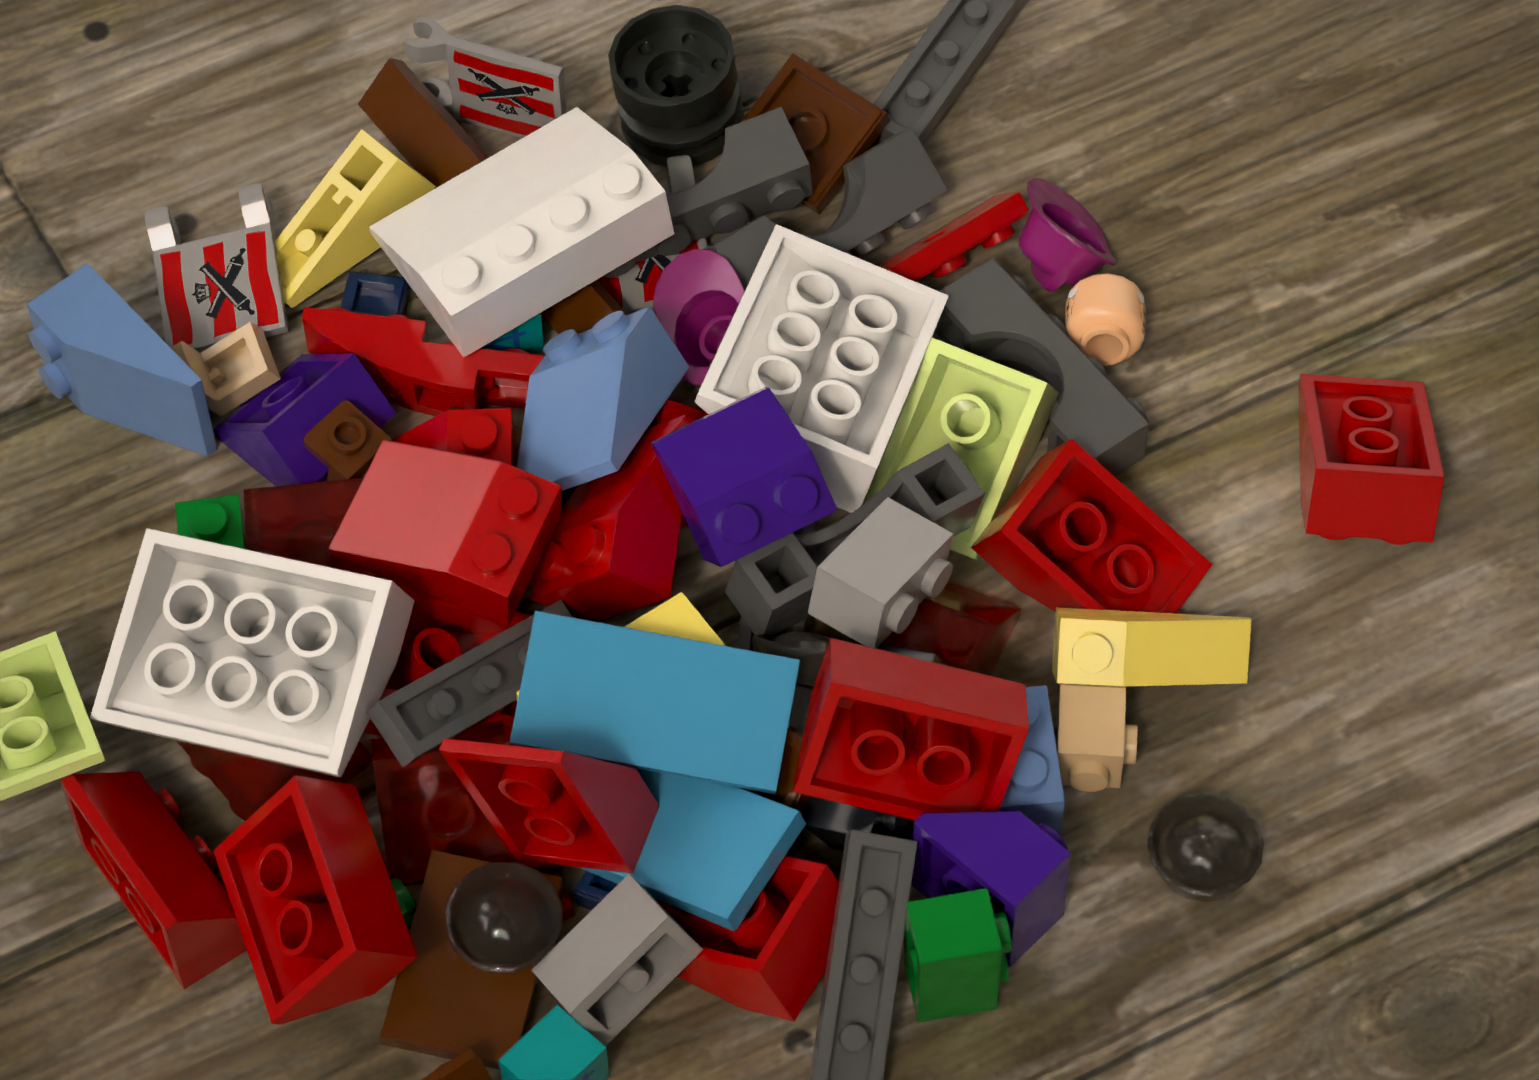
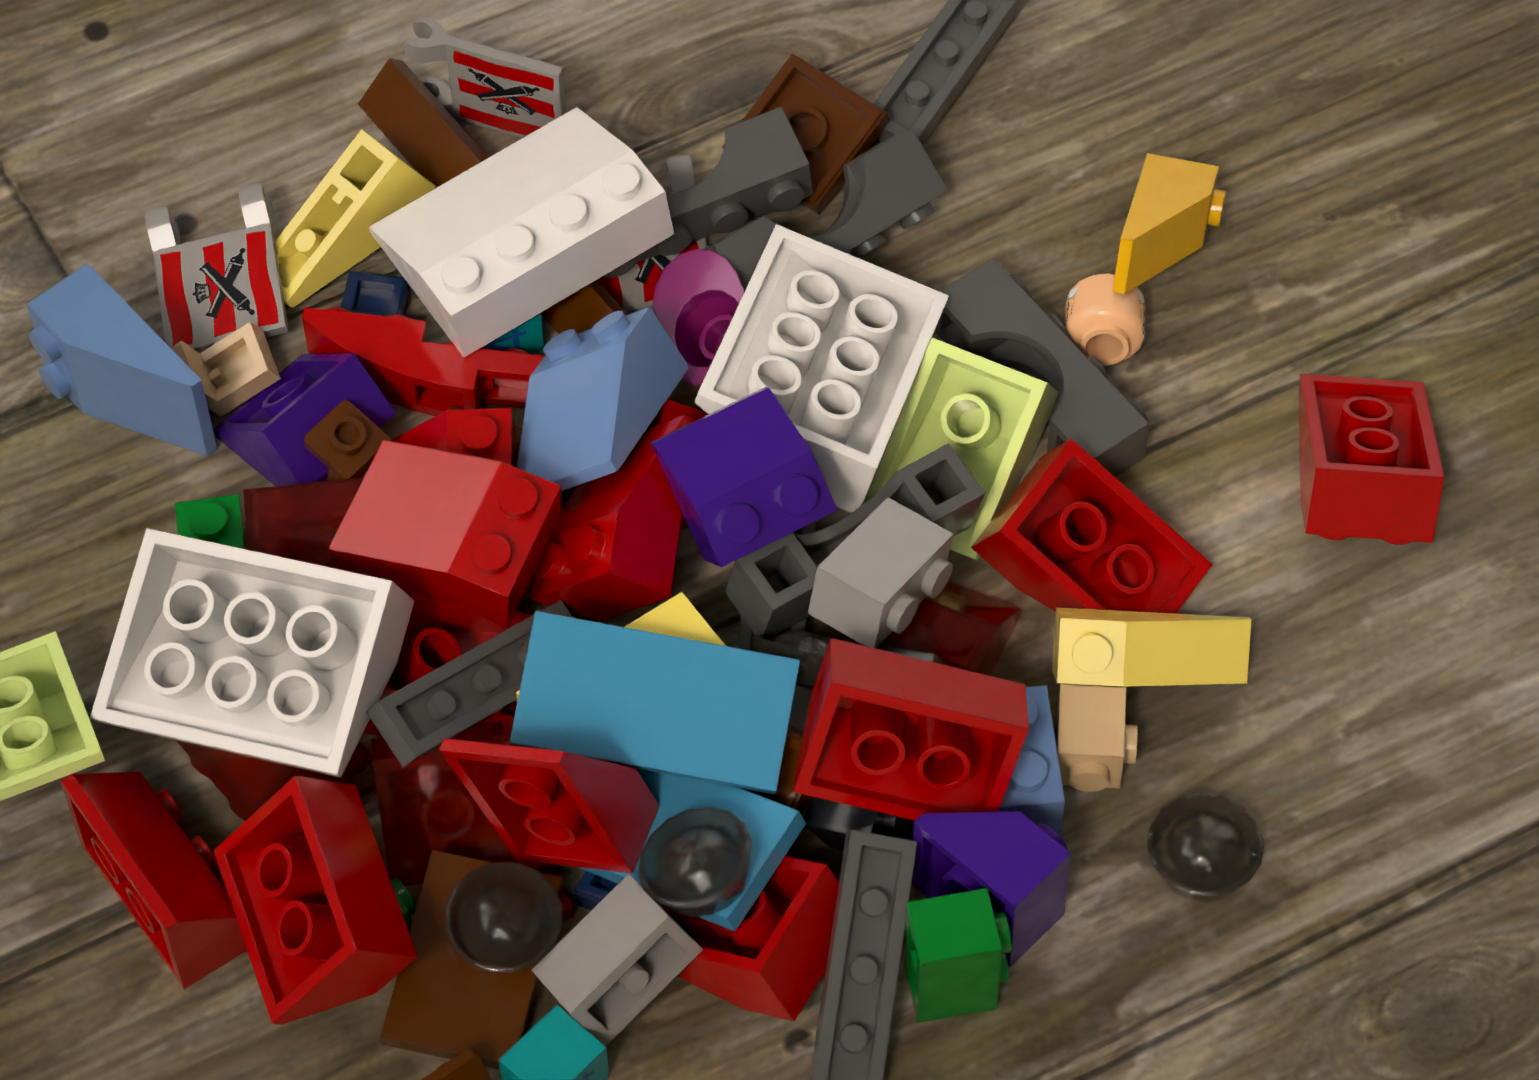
pearl dark grey wheel [608,5,744,166] -> none
red tile [877,192,1029,282] -> none
magenta piece [1018,178,1117,292] -> none
none -> clear smoke hat [638,806,752,917]
none -> yellow slope [1112,153,1226,294]

